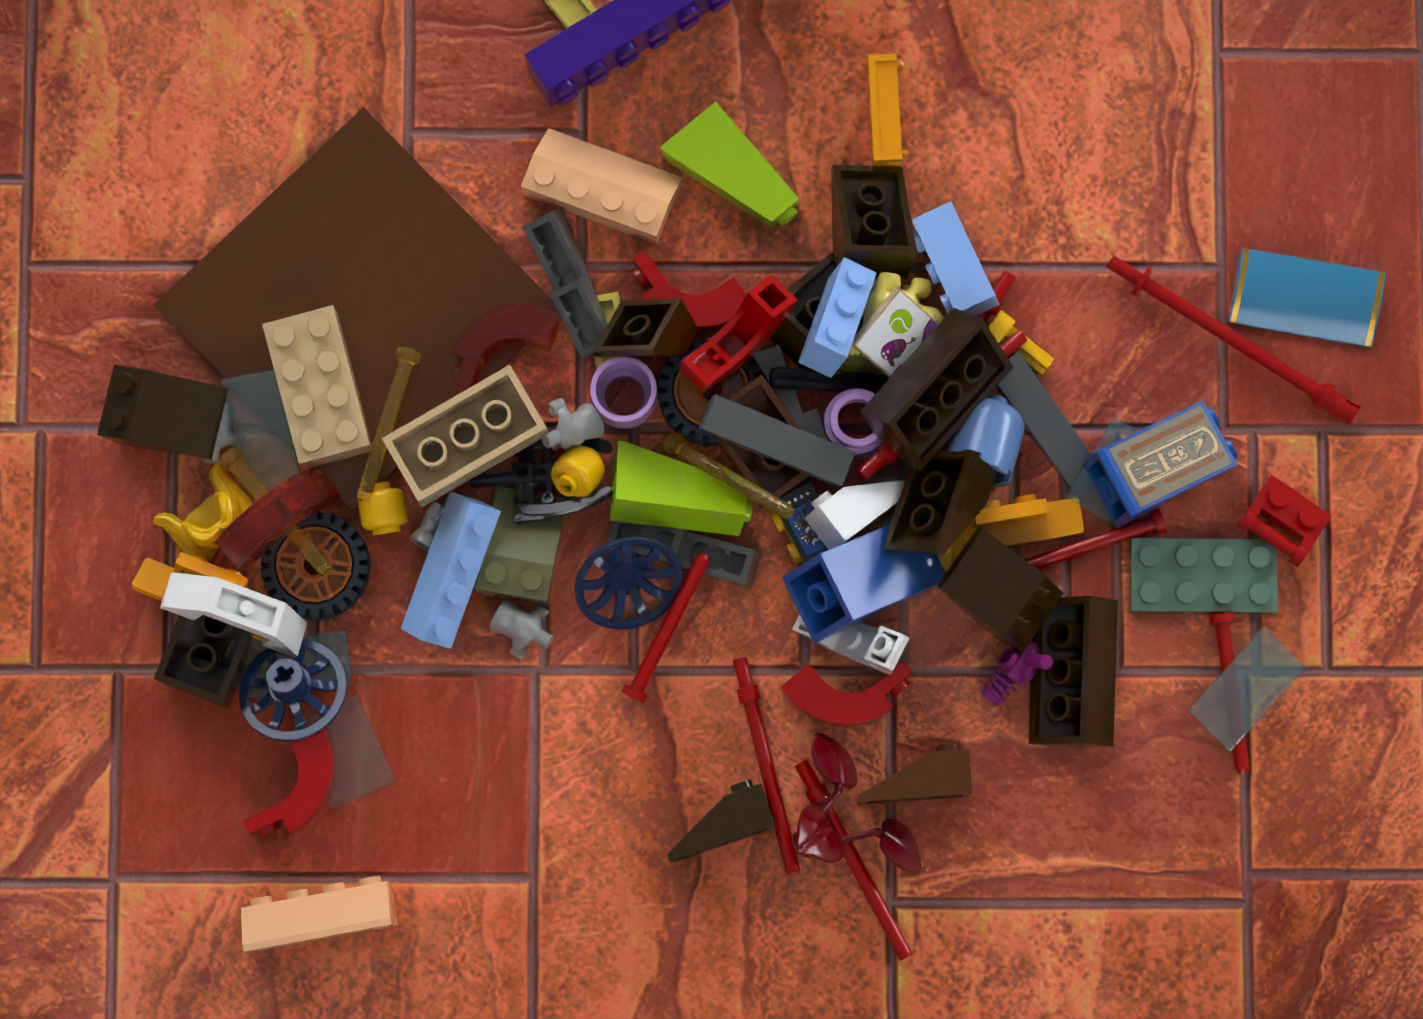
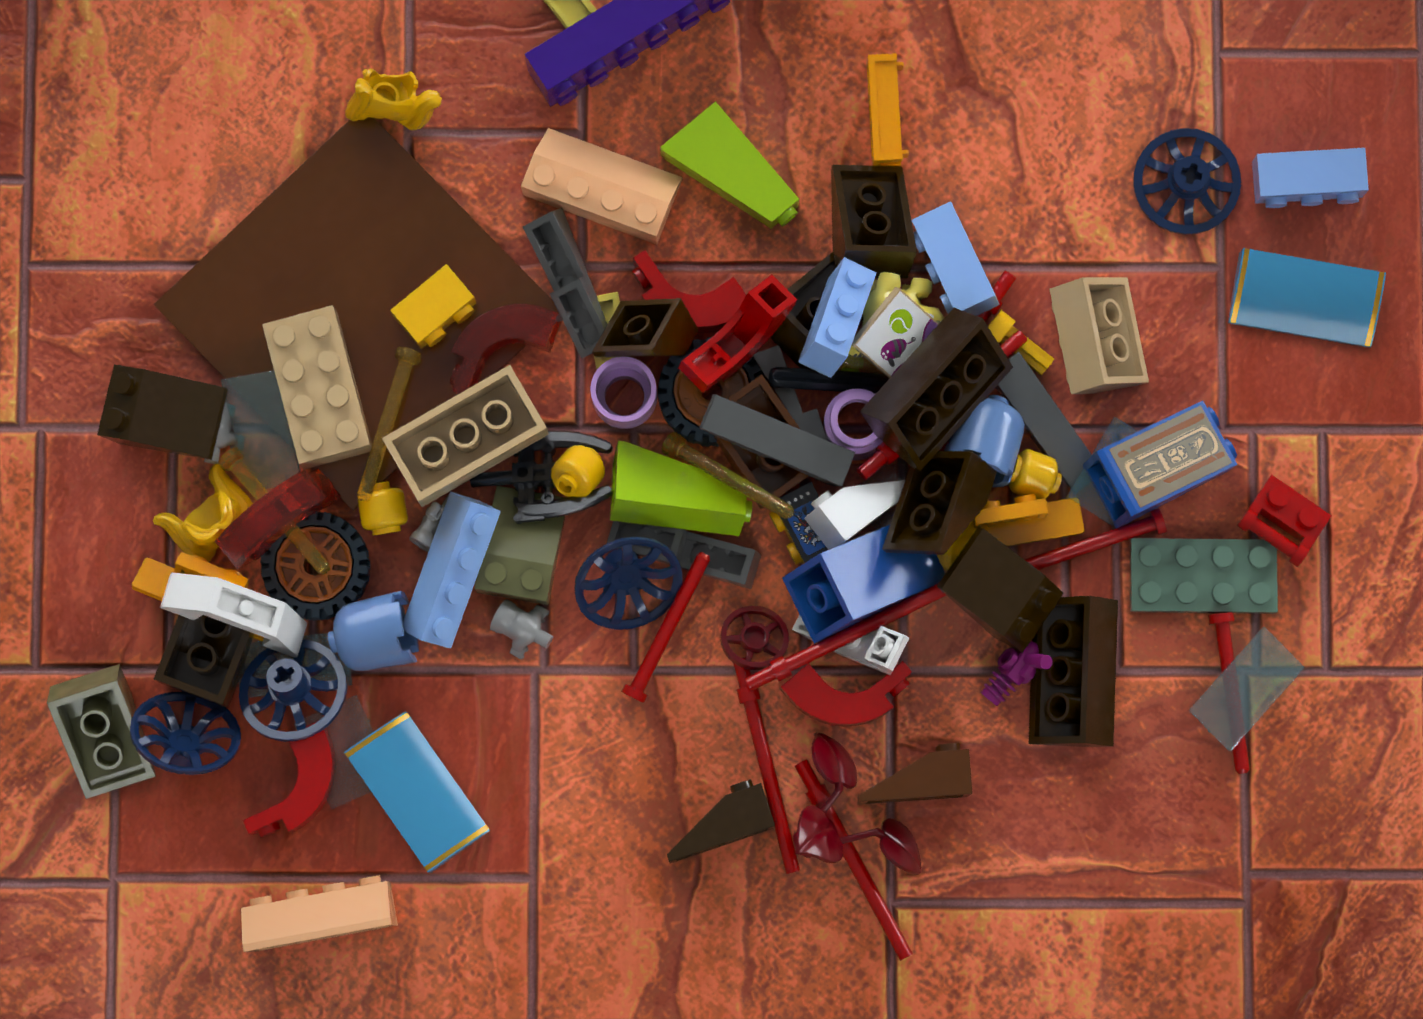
light grey piece [541,398,604,450] -> none
red bar [1106,255,1361,426] -> none
none -> olive slope [47,664,156,799]
none -> dark blue wheel [130,692,241,775]
none -> medium blue cylinder [328,591,419,671]
none -> dark azure slope [344,711,490,873]
none -> yellow hair [345,68,442,131]
none -> yellow brick [390,264,477,349]
none -> dark red wheel [720,606,789,670]
none -> red bar [745,583,947,691]
none -> yellow head [1009,449,1062,500]
none -> tan slope [1050,277,1149,394]
none -> dark blue wheel [1133,128,1241,234]
none -> light blue brick [1252,148,1369,208]

